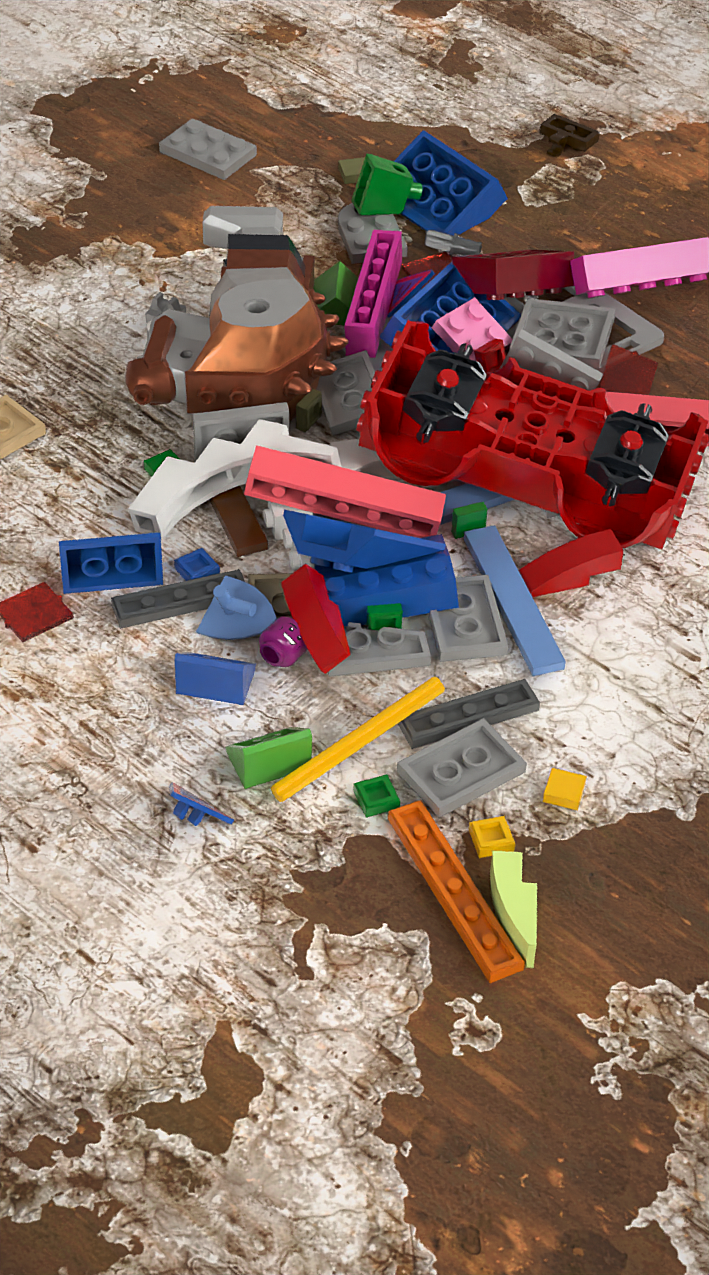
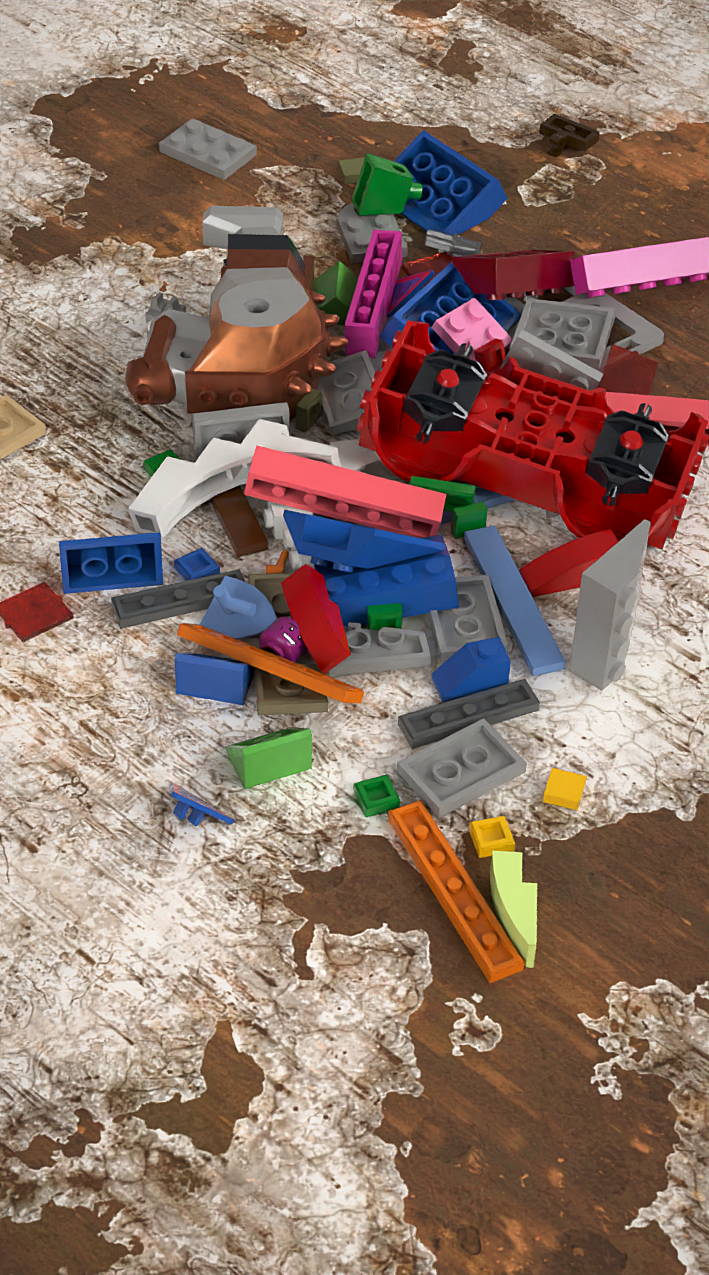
yellow axle [271,676,445,802] -> none
none -> orange tile [177,623,364,704]
none -> dark tan plate [253,664,328,716]
none -> orange hand [266,550,289,574]
none -> green tile [410,476,476,512]
none -> blue slope [432,637,511,703]
none -> light grey slope [569,519,651,691]

